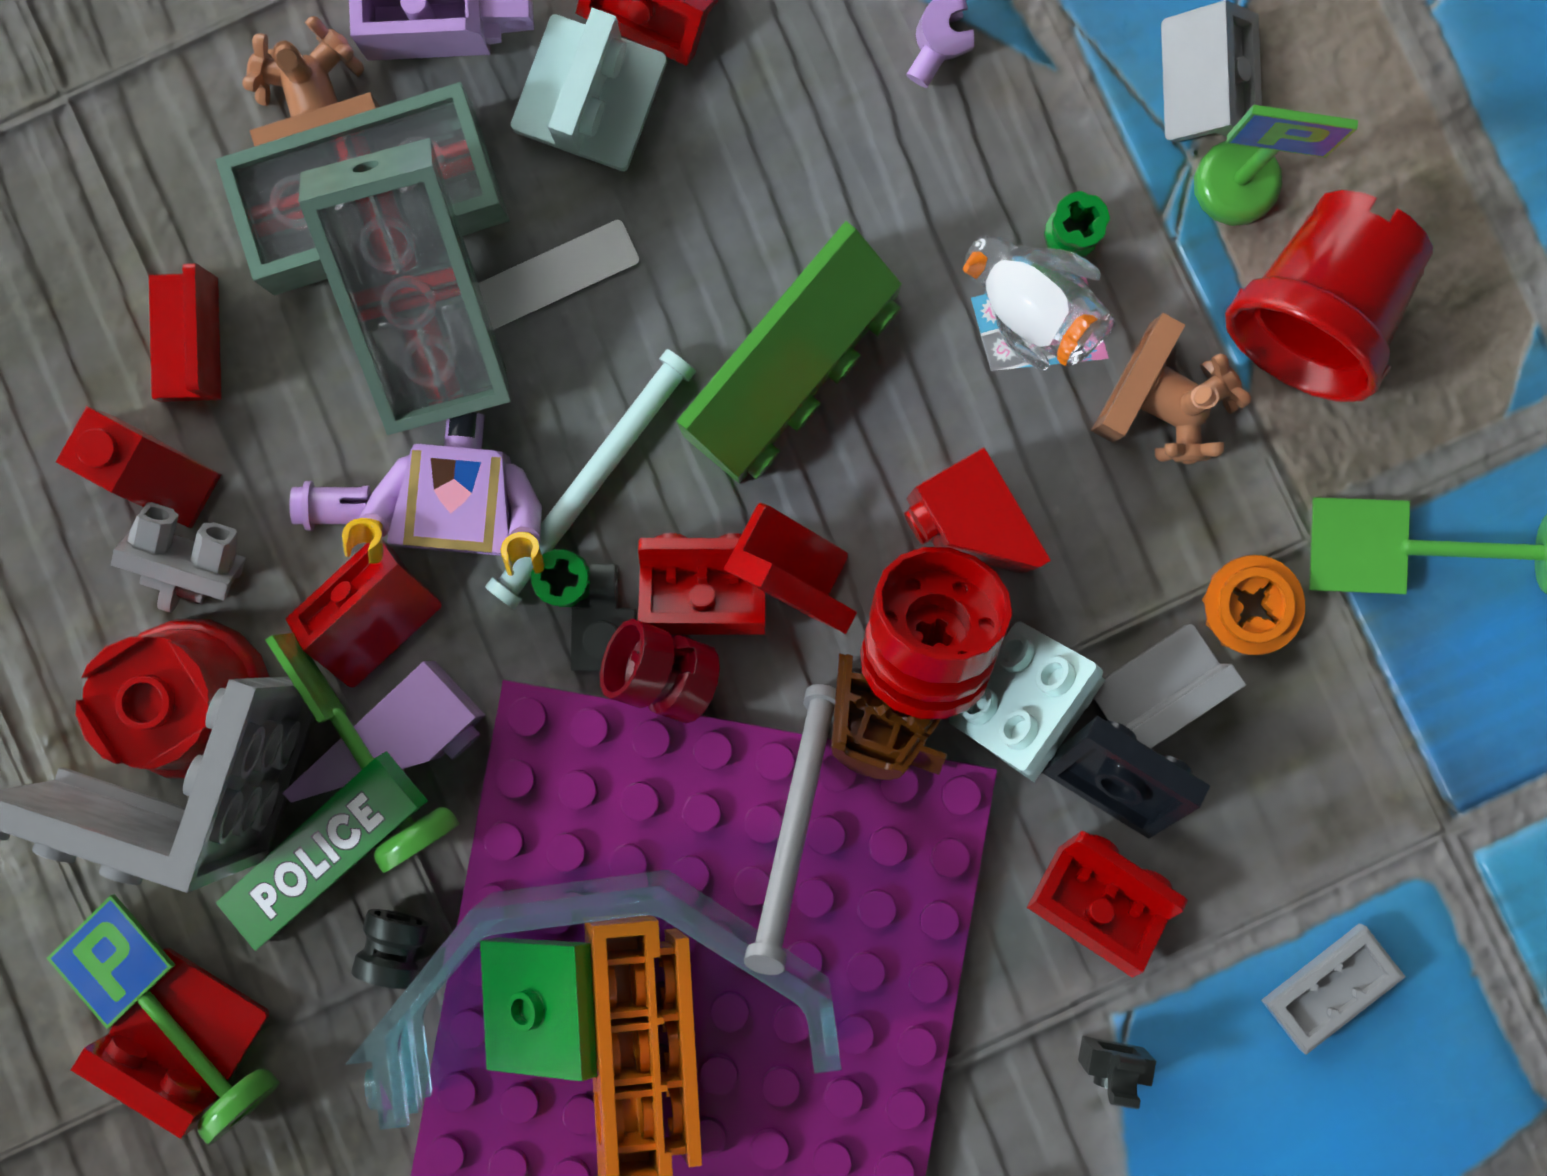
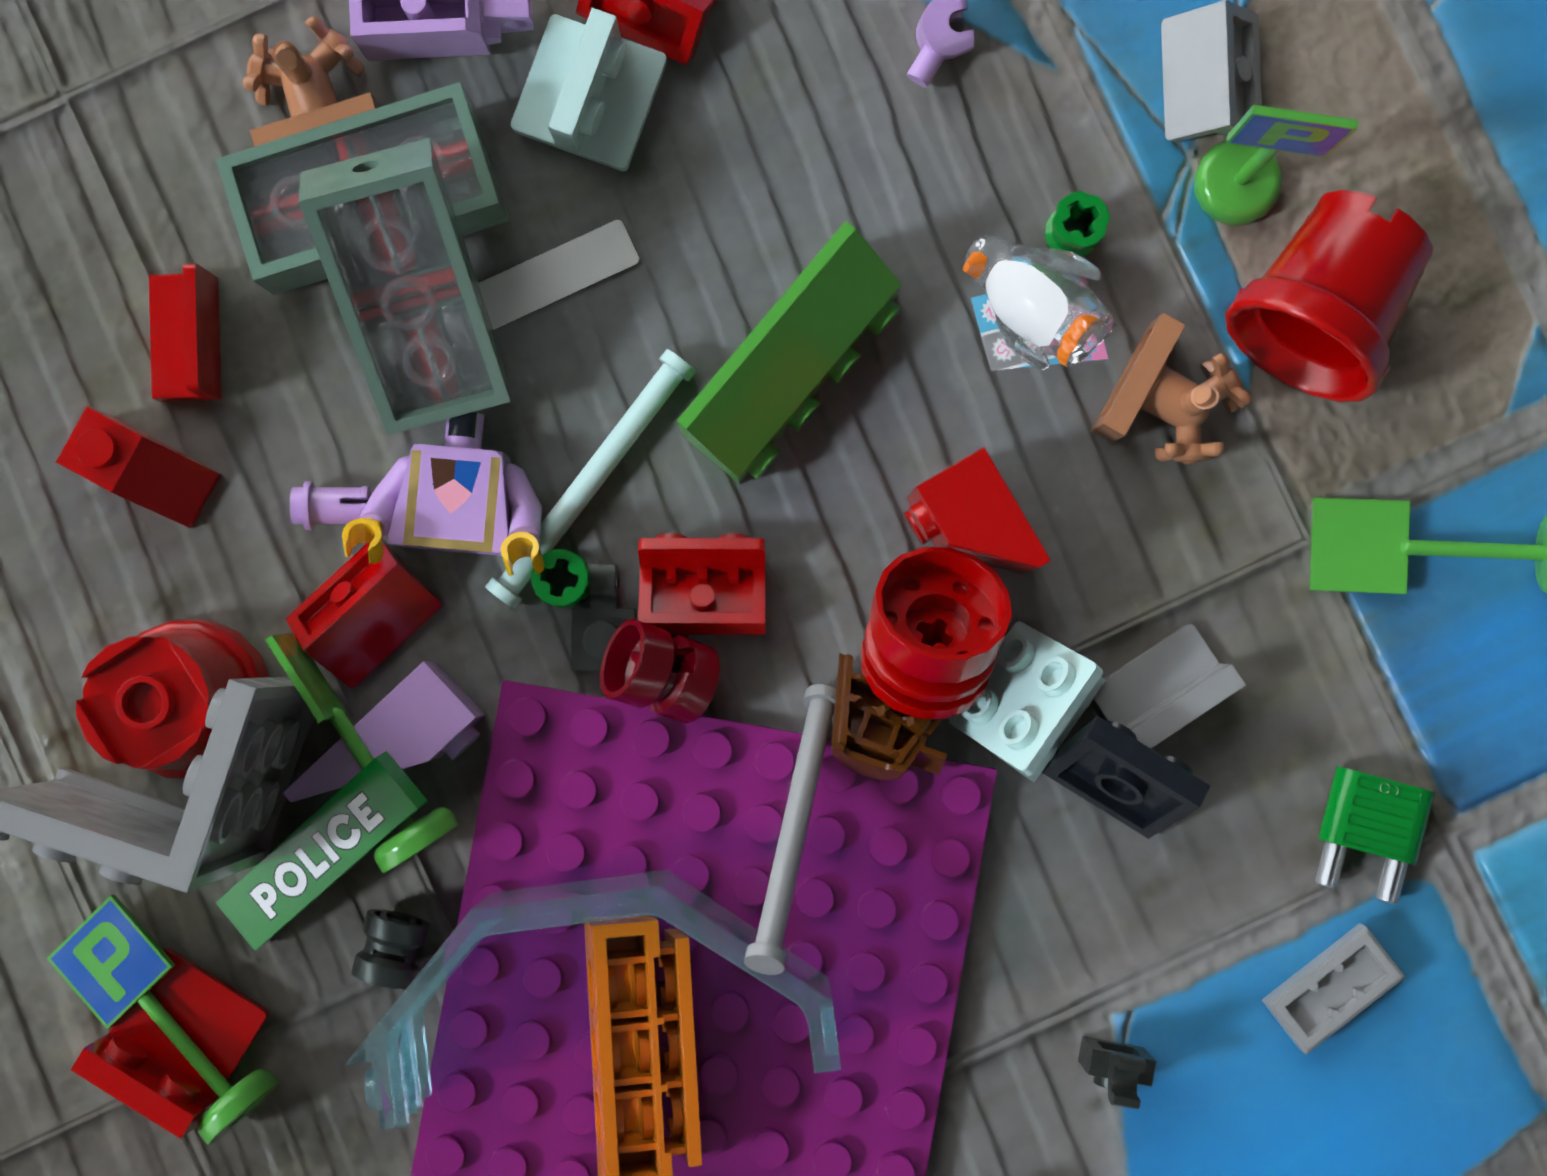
light grey hips [111,502,246,613] -> none
green plate [480,937,598,1081] -> none
red panel [723,503,857,634] -> none
red bracket [1026,831,1188,978] -> none
orange gear [1202,555,1305,655] -> none
none -> green piece [1315,766,1435,904]

